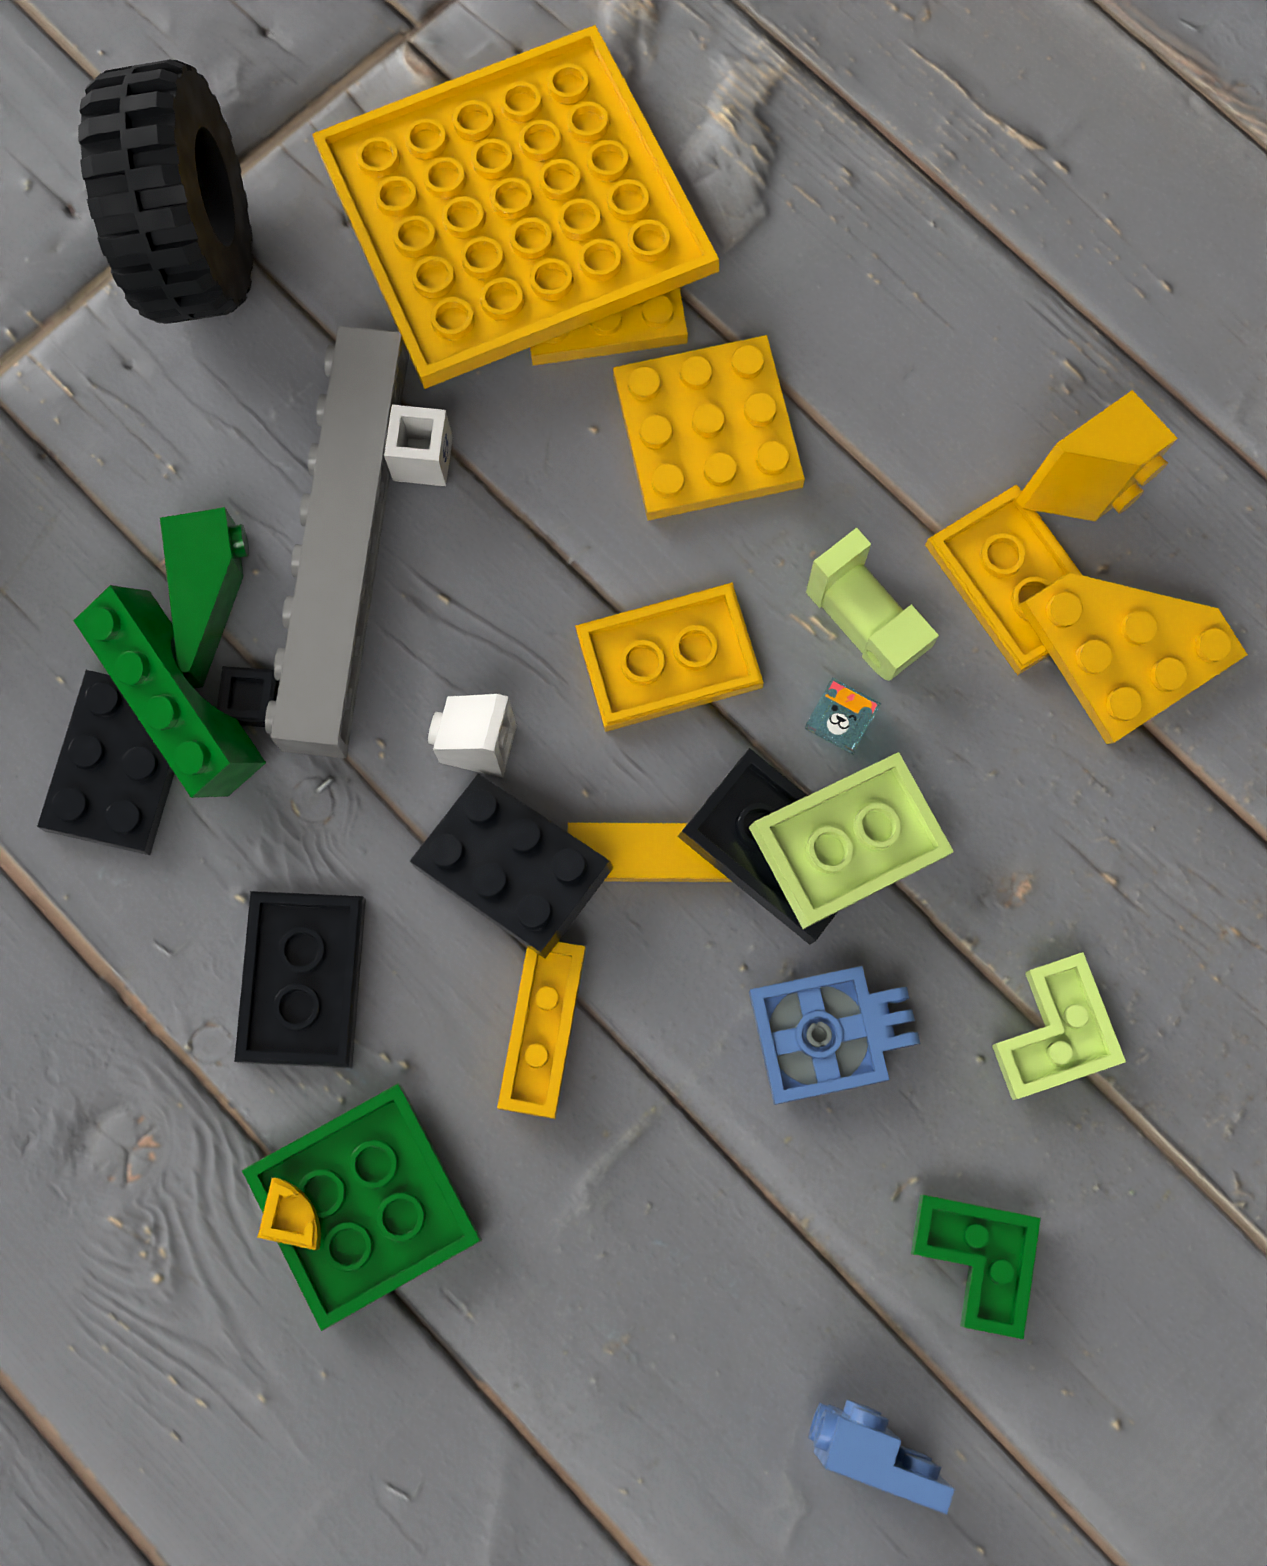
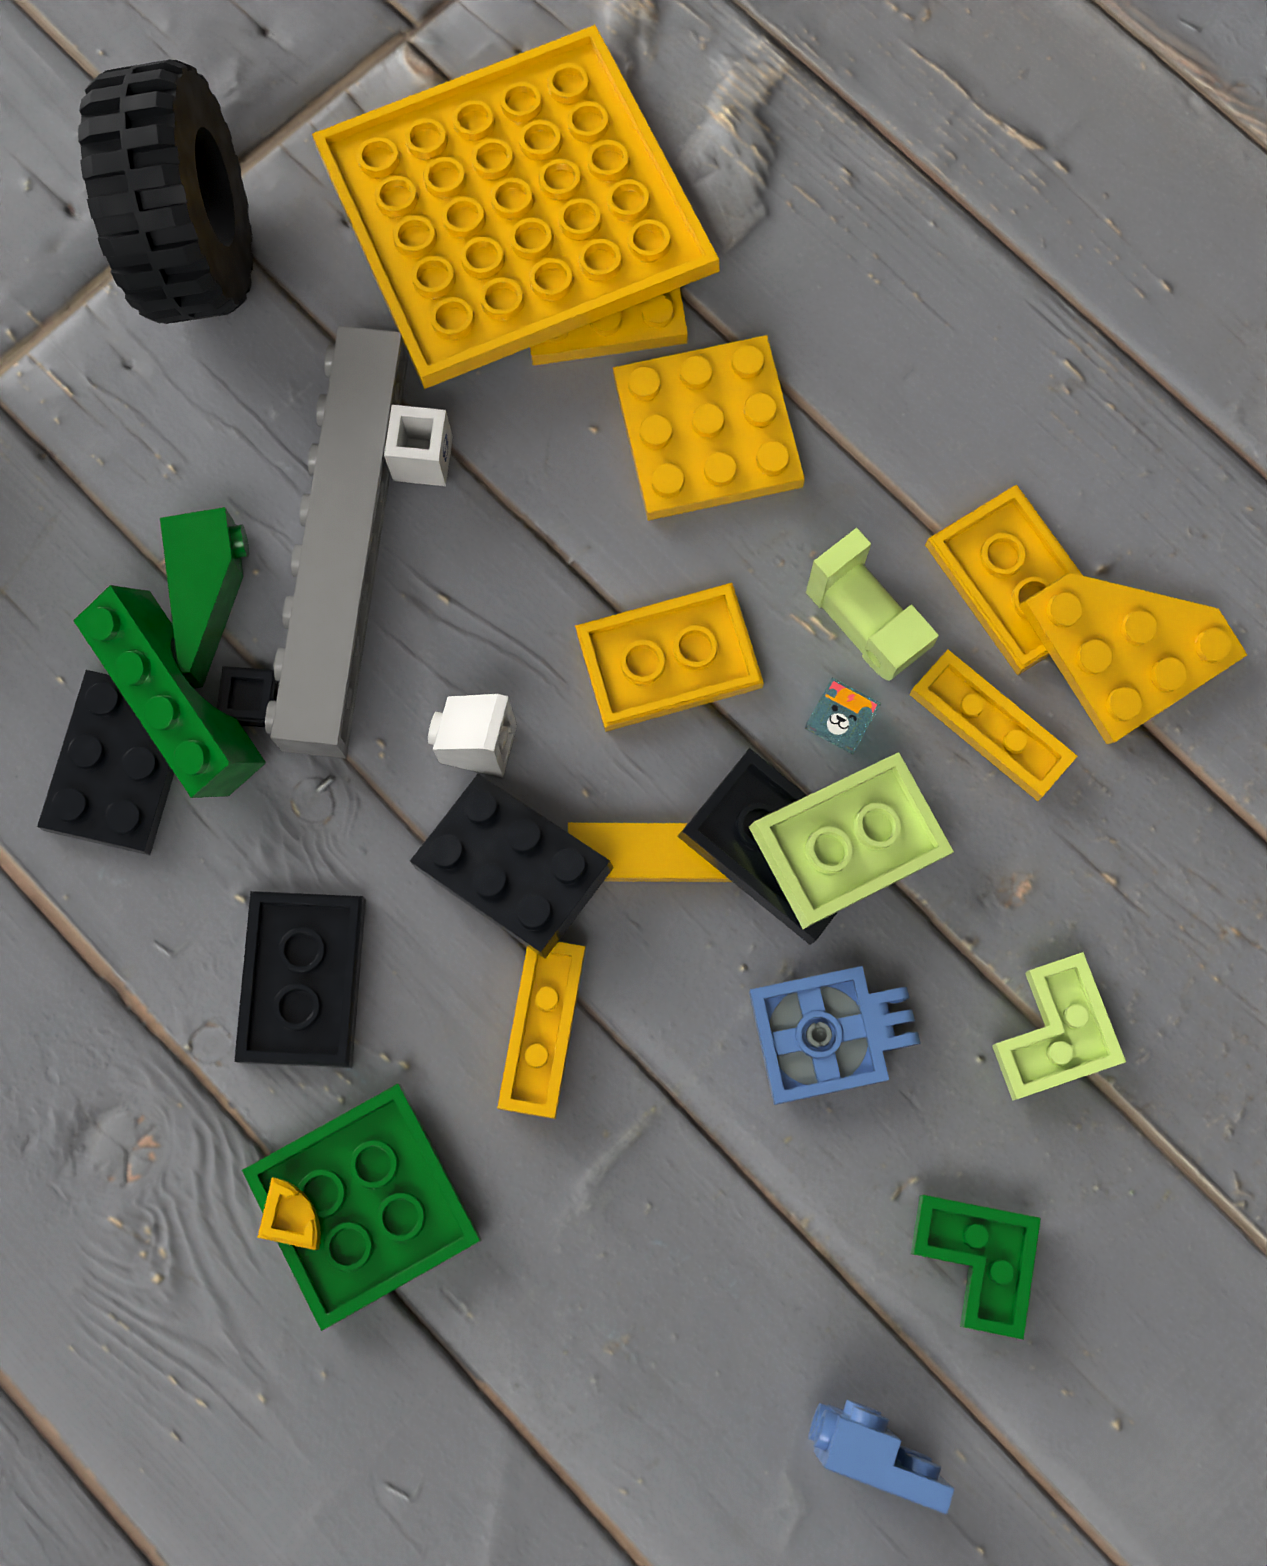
yellow slope [1015,390,1178,521] -> none
none -> yellow plate [909,649,1078,801]

